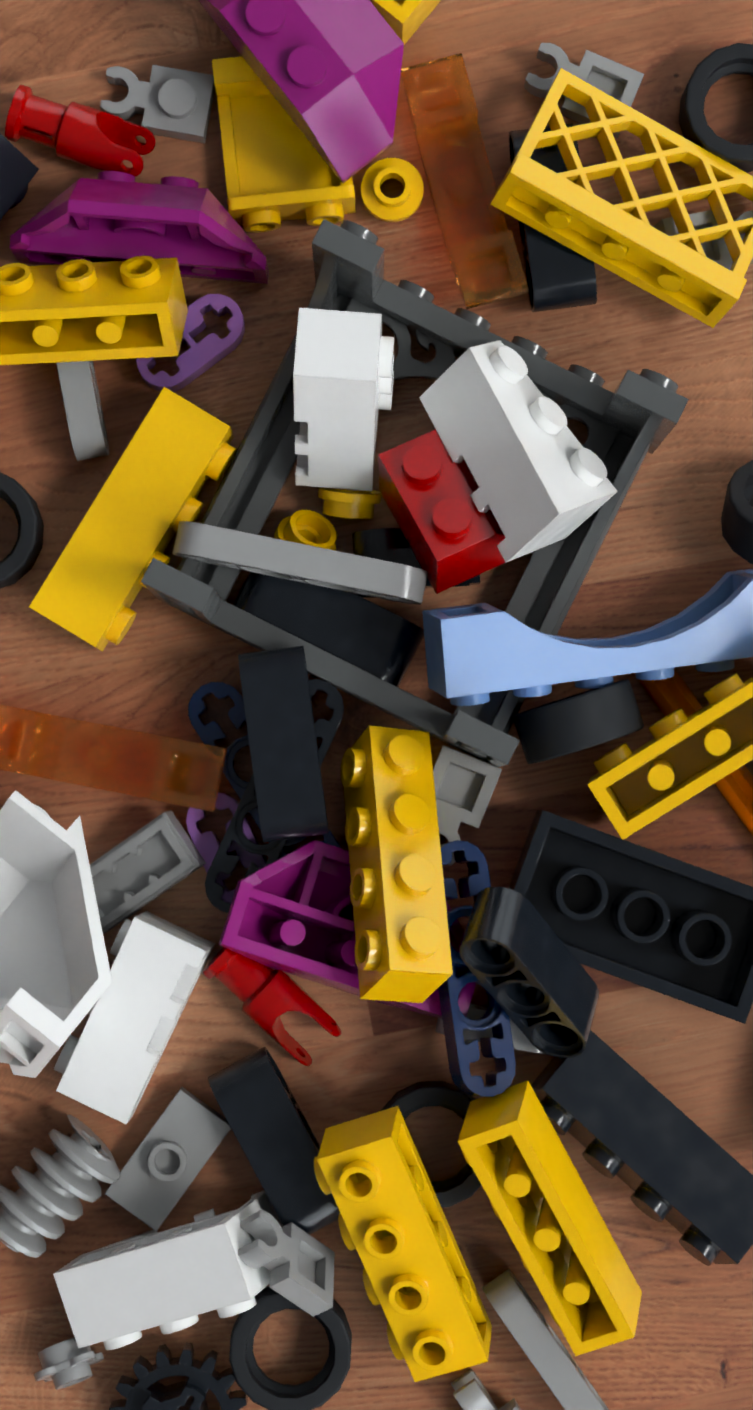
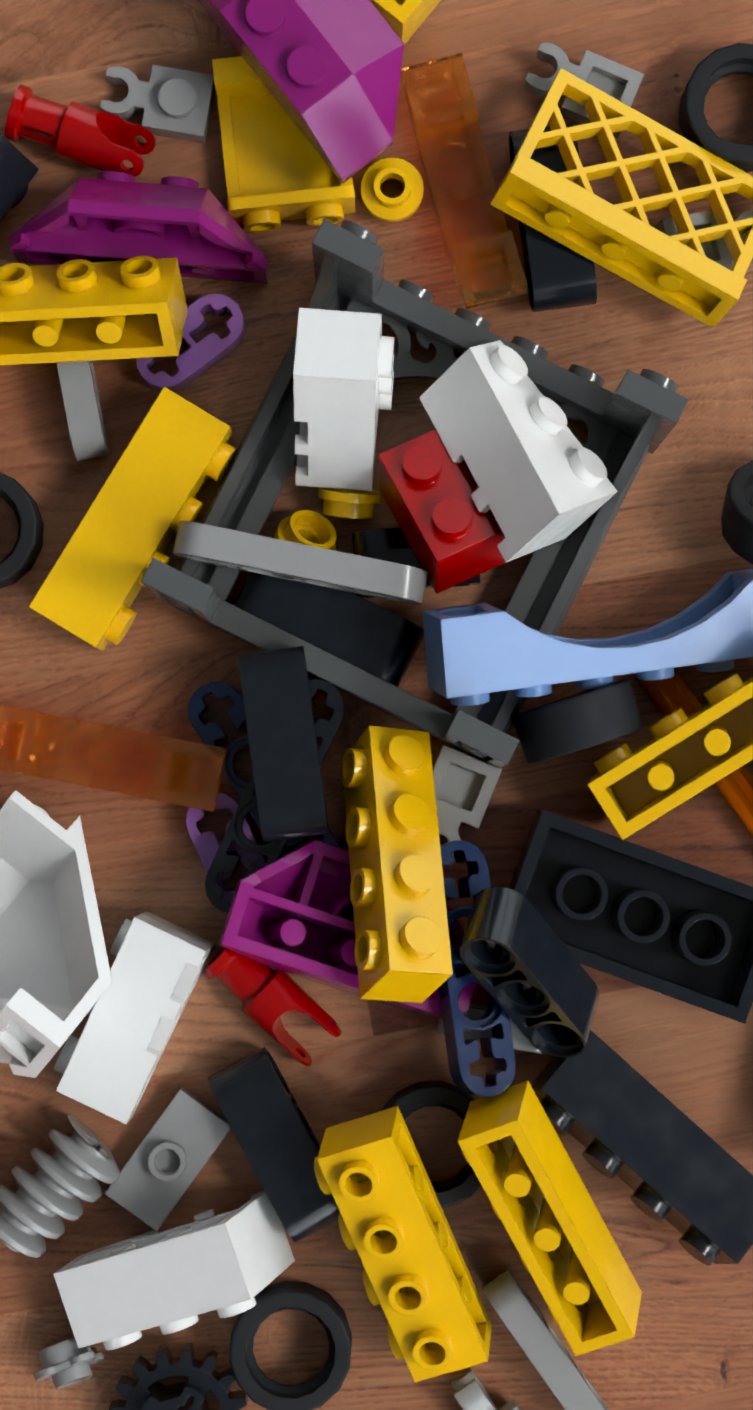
light grey plate [90,810,206,934] -> none
light grey plate [238,1210,335,1317] -> none

